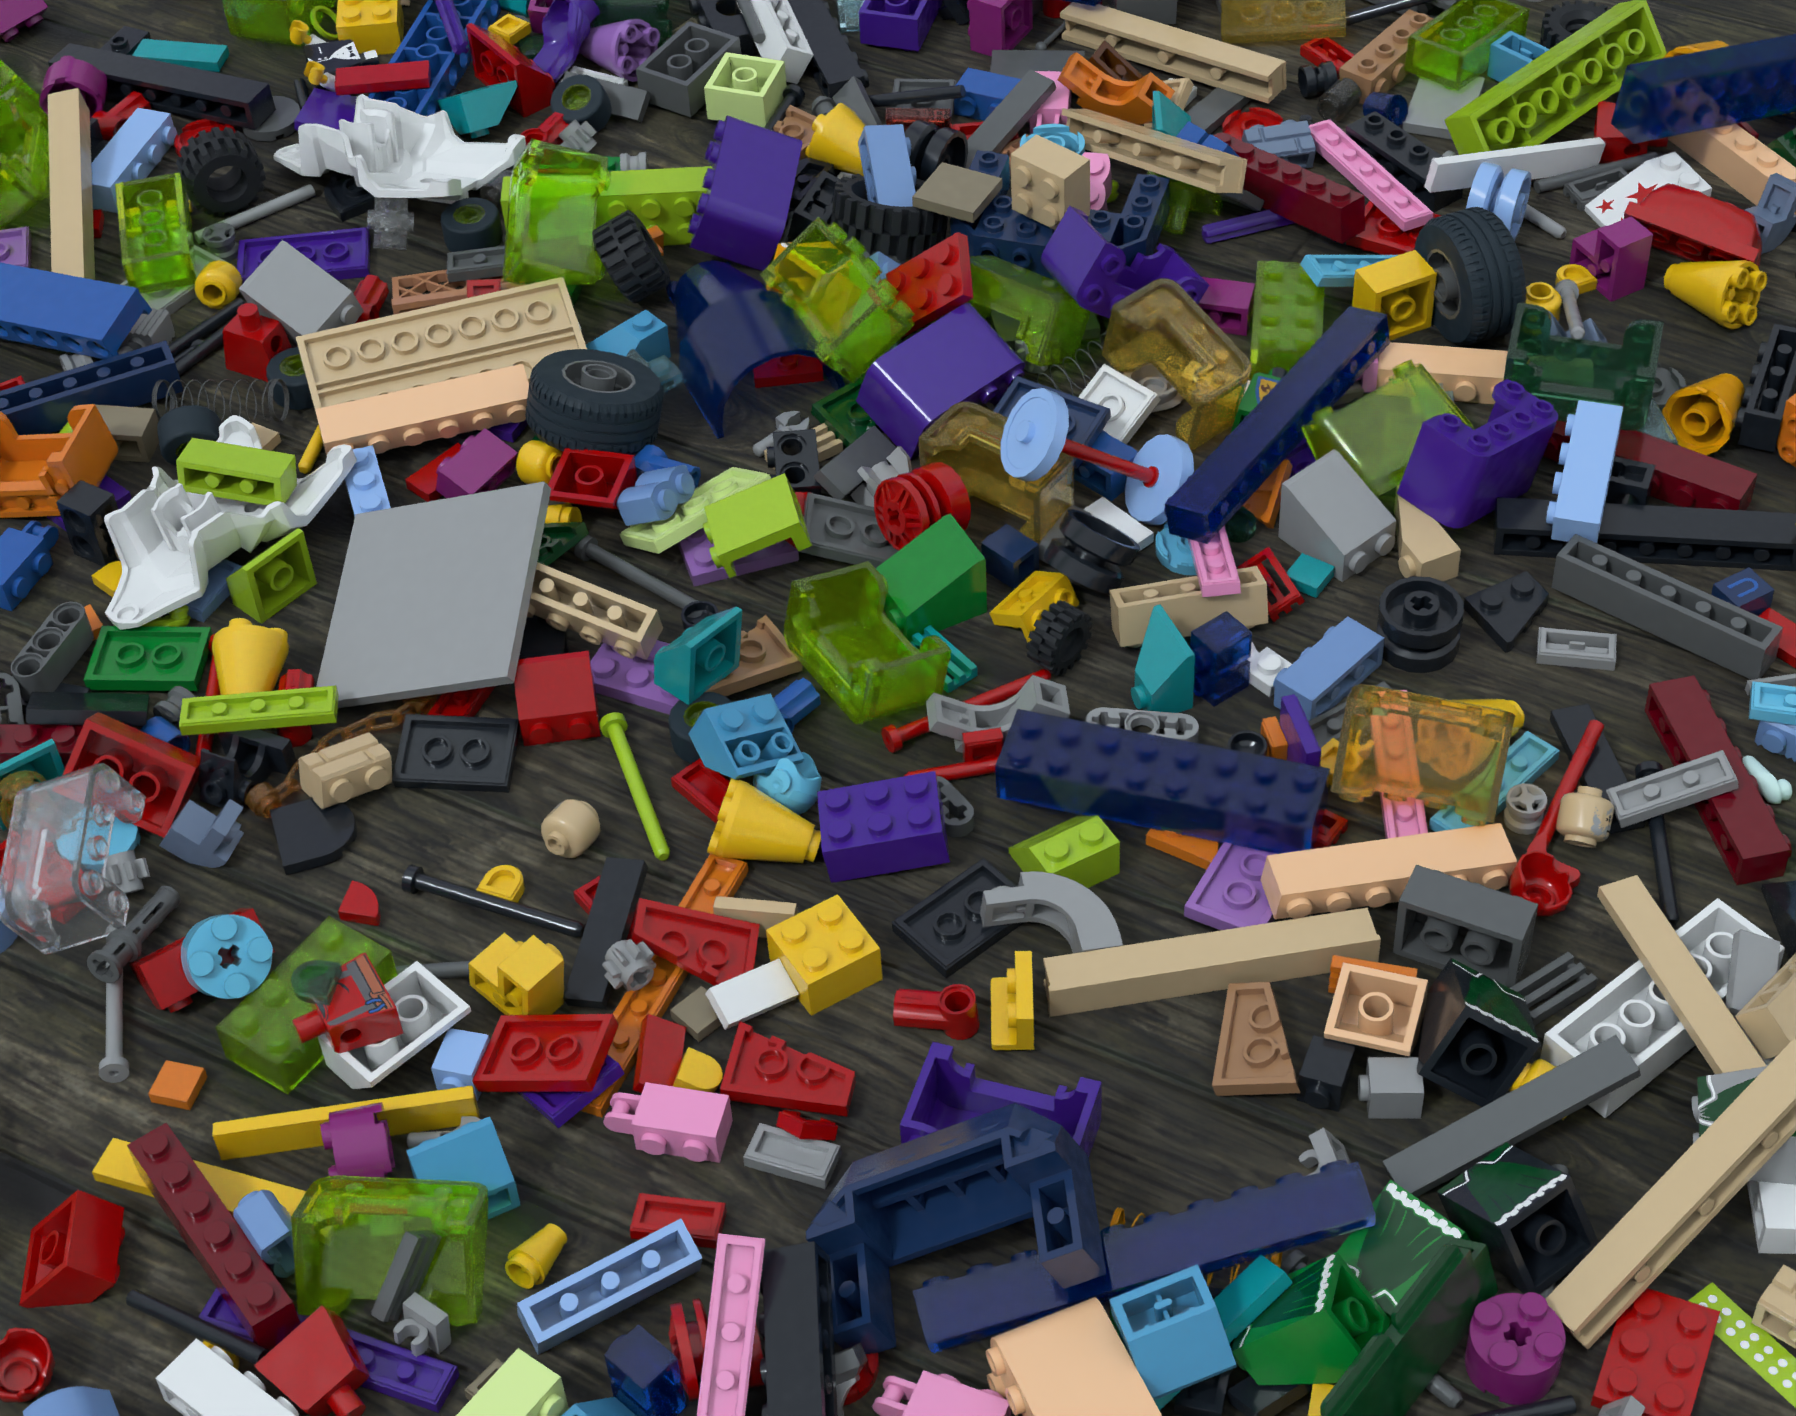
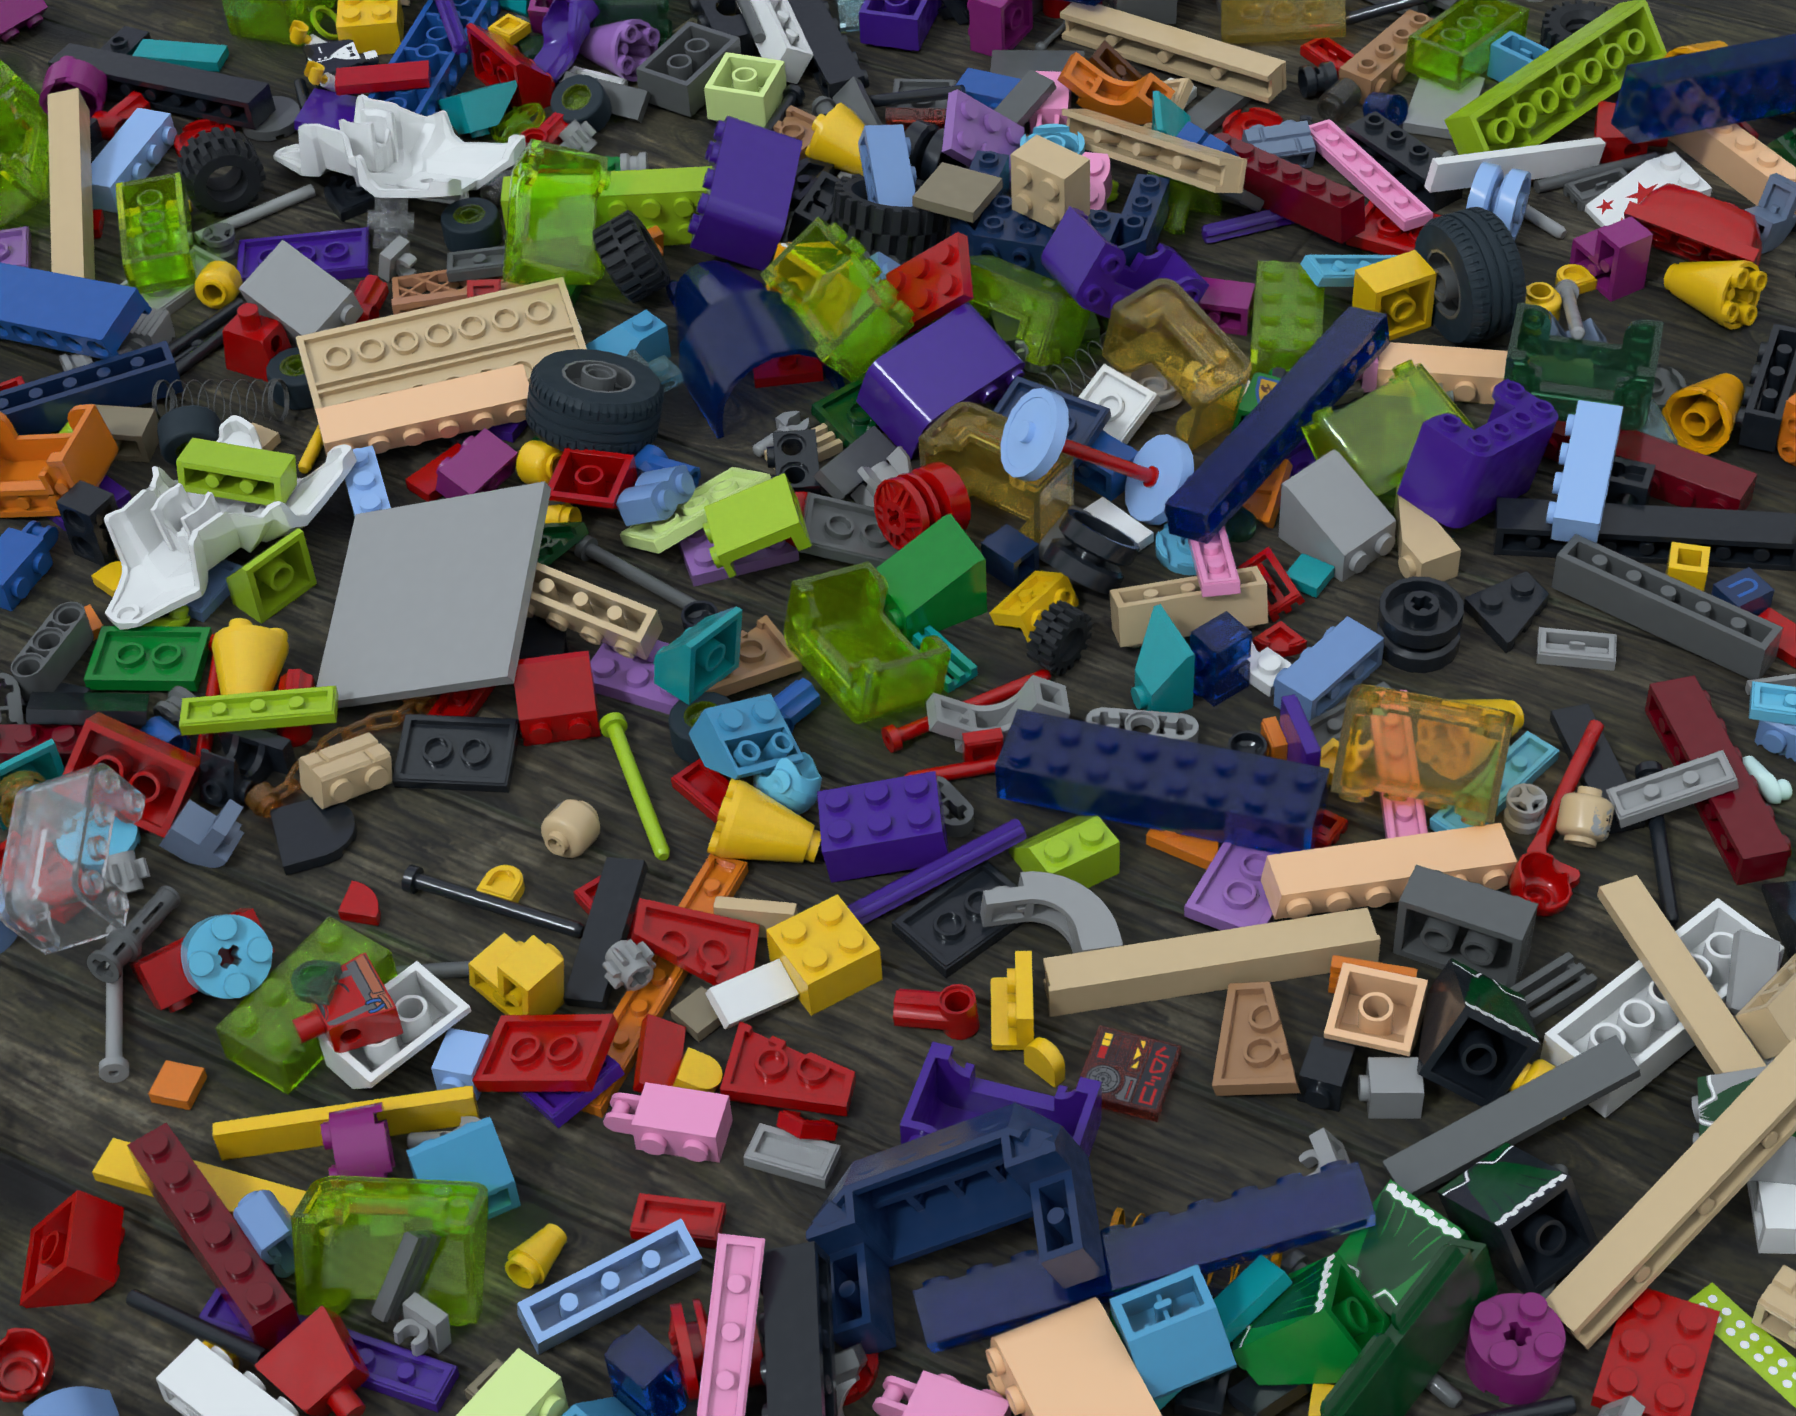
none -> light grey tile [378,235,417,282]
none -> clear neon green wheel [491,103,546,143]
none -> dark purple axle [847,819,1027,925]
none -> medium lavender plate [942,89,1025,189]
none -> yellow tile [1024,1037,1065,1088]
none -> tile [1075,1025,1182,1122]
none -> red tile [1253,621,1307,657]
none -> yellow brick [1665,542,1710,591]

